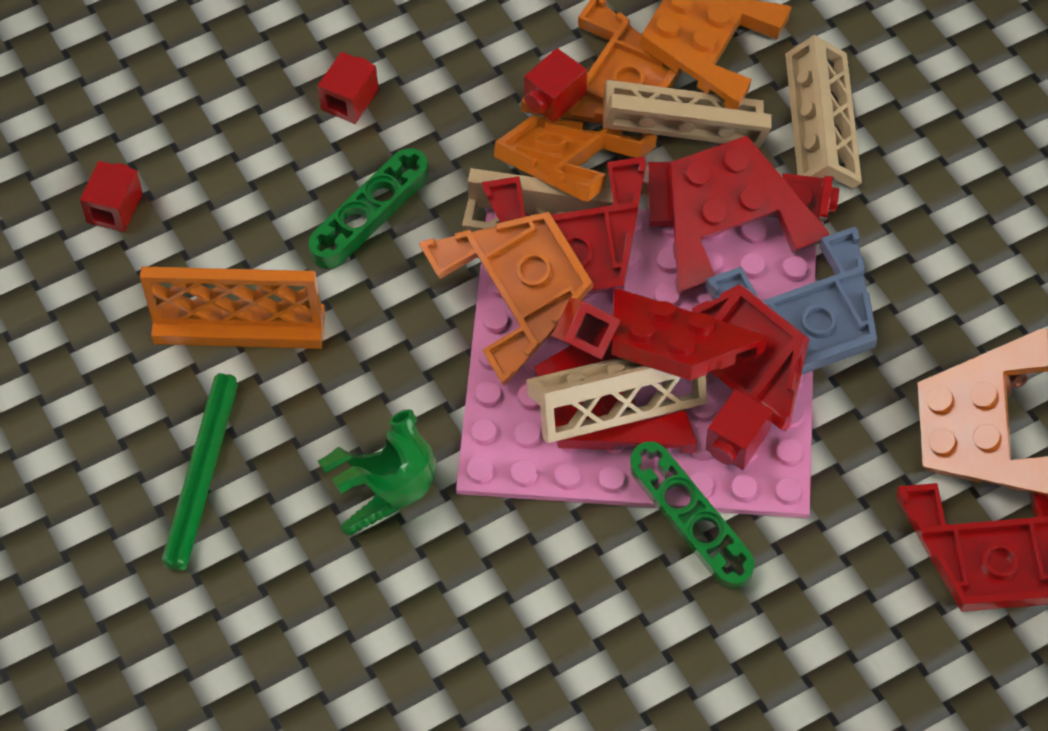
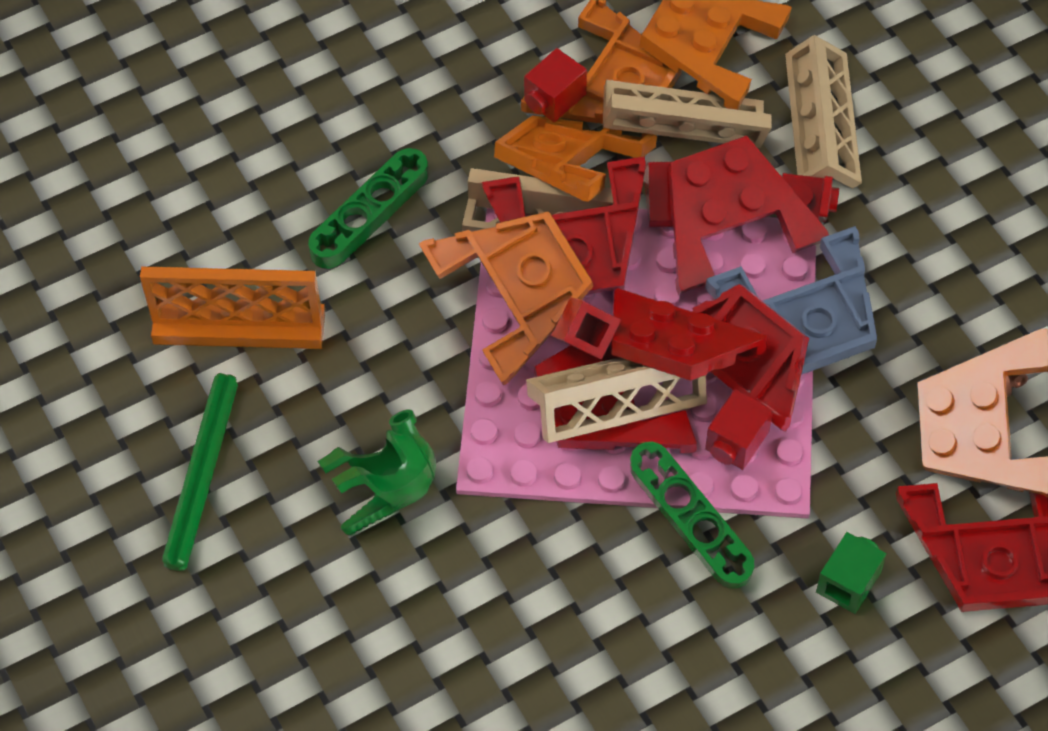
red brick [80,161,143,233] -> none
red brick [317,51,379,124] -> none
none -> green brick [816,532,887,615]

